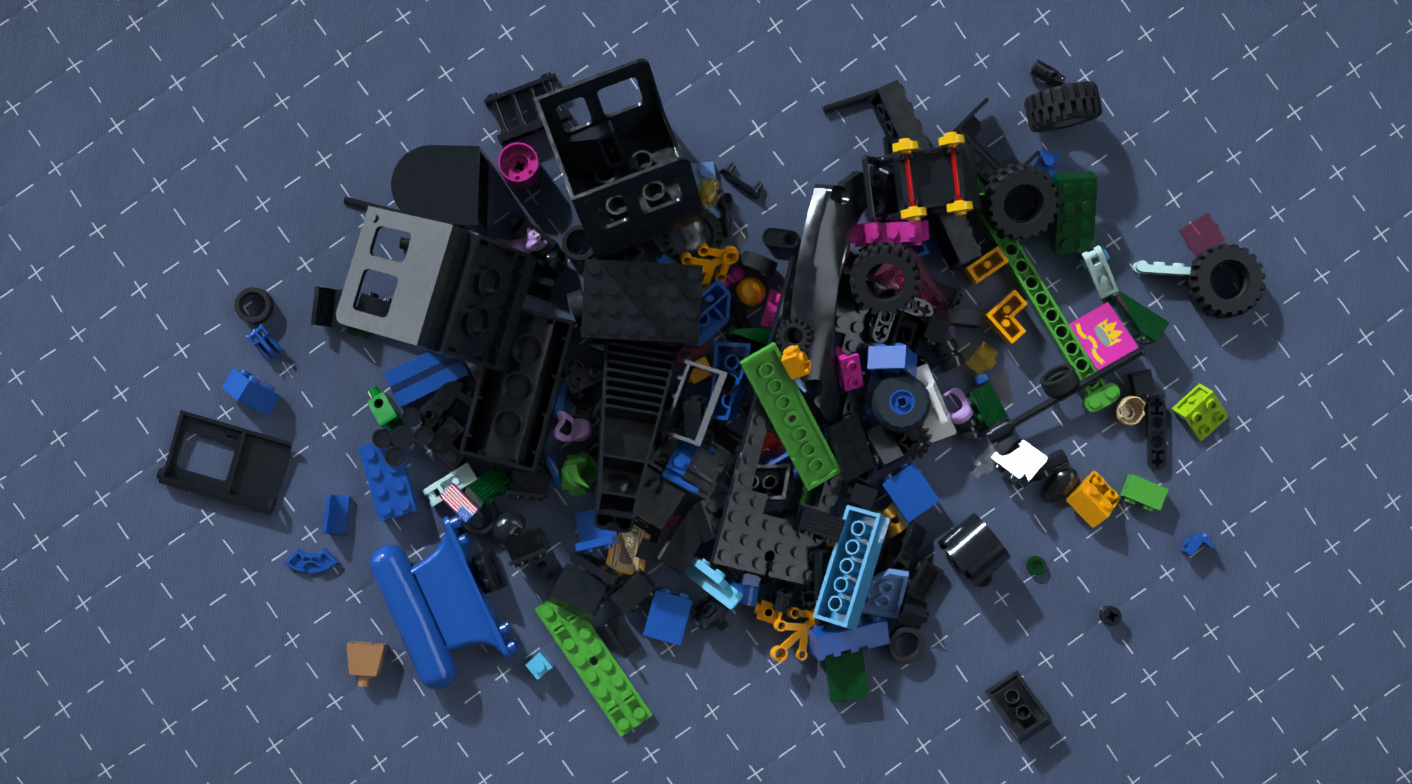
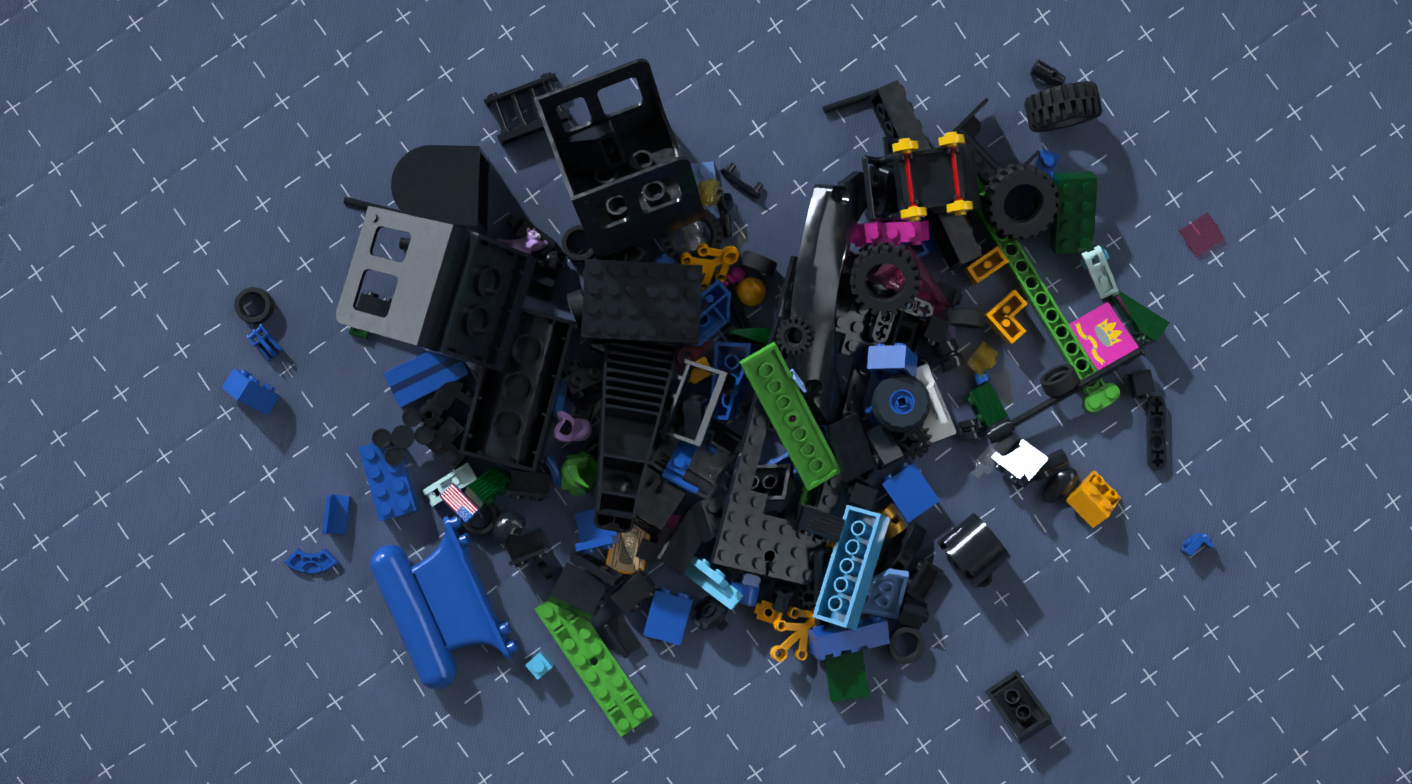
black piece [157,410,292,516] -> none
black bracket [311,287,351,328] -> none
medium nougat torso [347,641,387,687] -> none
green torso [367,386,404,432] -> none
black bracket [471,550,507,594] -> none
dark pink wheel [498,142,541,190] -> none
clear red head [760,432,782,458] -> none
dark pink bracket [761,289,781,328] -> none
black piece [762,228,800,249] -> none
light orange brick [781,345,812,380] -> none
dark pink bracket [836,347,863,392] -> none
lavender piece [941,388,973,424] -> none
dark green tile [1026,556,1046,575] -> none
black wheel [1099,605,1122,626] -> none
tan hair [1116,396,1146,426] -> none
bright green brick [1120,474,1169,512] -> none
light aqua plate [1132,260,1191,277] -> none
lime bracket [1171,383,1229,441] -> none
black tyre [1185,244,1266,319] -> none

